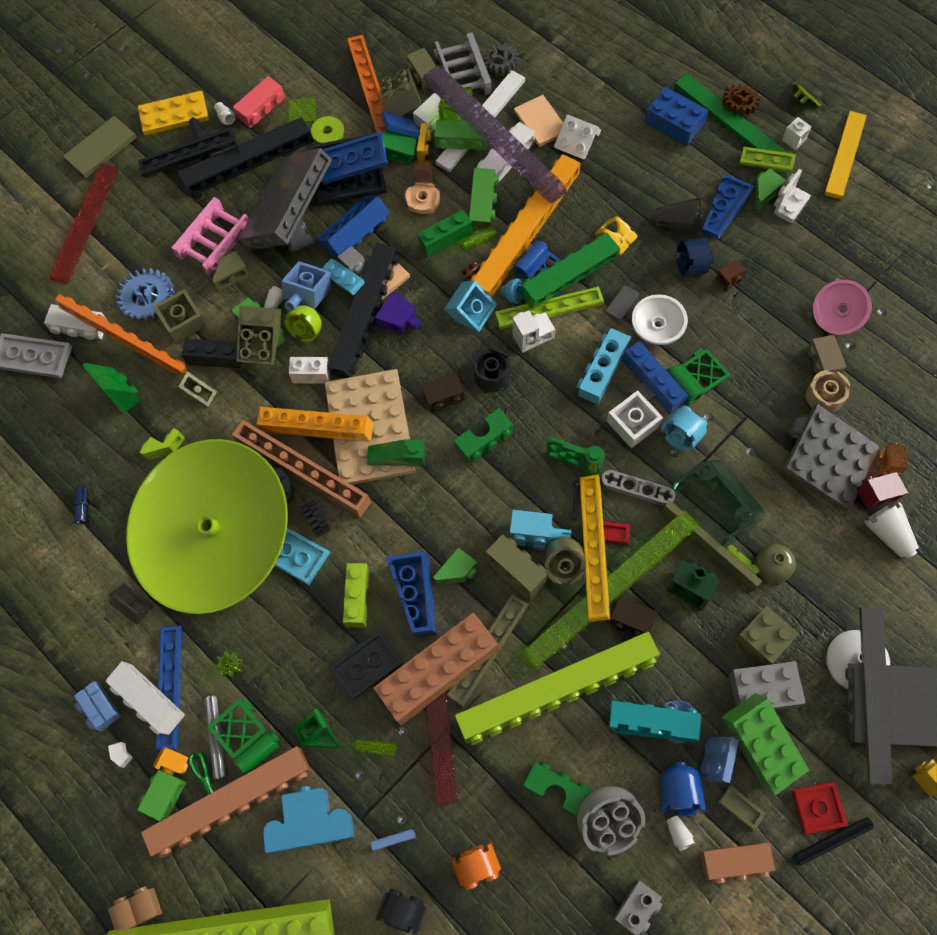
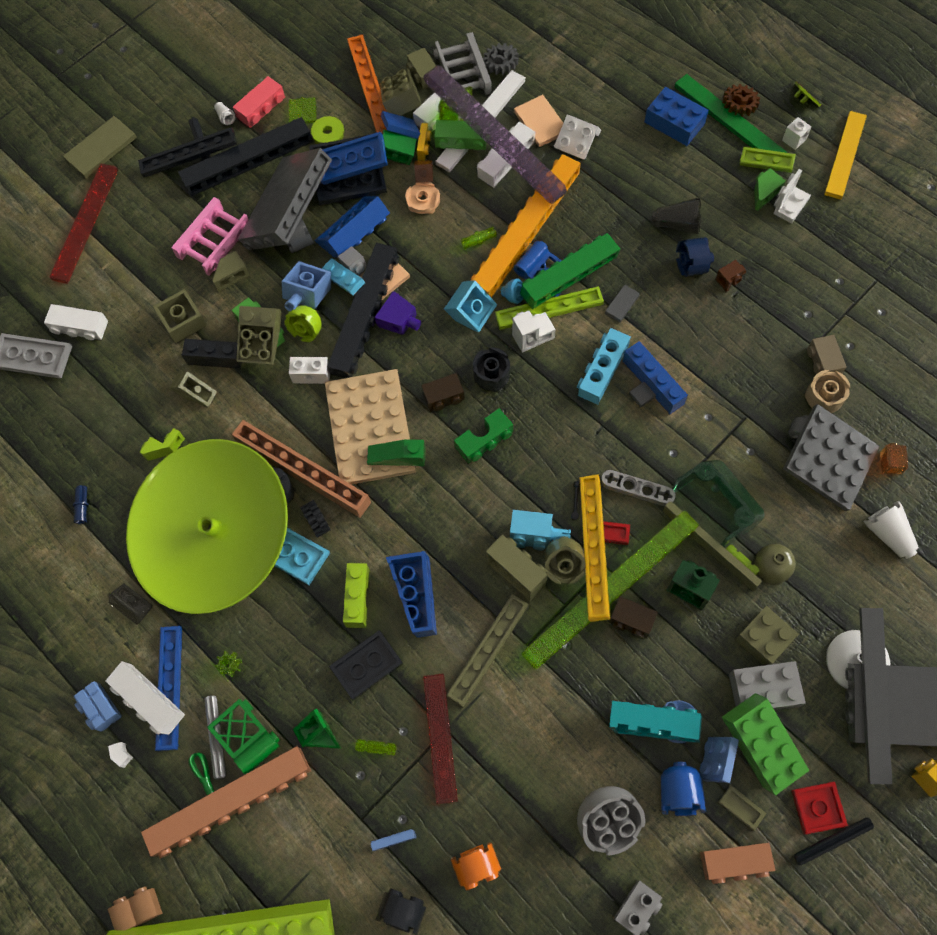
orange plate [55,294,187,375] -> none
green slope [82,363,141,414] -> none
medium blue gear [115,268,175,321] -> none
yellow plate [138,91,209,136] -> none
bright green brick [138,770,187,821] -> none
light orange brick [153,746,189,775] -> none
light orange brick [256,407,374,442] -> none
dark azure brick [263,786,355,854] -> none
white cone [264,286,284,309] -> none
nougat brick [374,612,500,726] -> none
green brick [417,210,472,258] -> none
bright green slope [433,548,478,585] -> none
lime brick [455,631,660,746] -> none
reddish brown arm [461,261,480,279] -> none
bright green brick [469,168,499,226] -> none
green arch [523,762,590,817] -> none
green piece [546,436,605,476] -> none
yellow piece [594,216,637,255] -> none
white brick [607,390,663,449] -> none
white dish [632,295,688,345] -> none
medium azure brick [661,406,708,452] -> none
green piece [666,348,731,405] -> none
white cone [666,815,695,851] -> none
blue wing [703,174,755,240] -> none
bright pink dish [813,279,872,335] -> none
brick [856,472,908,509] -> none

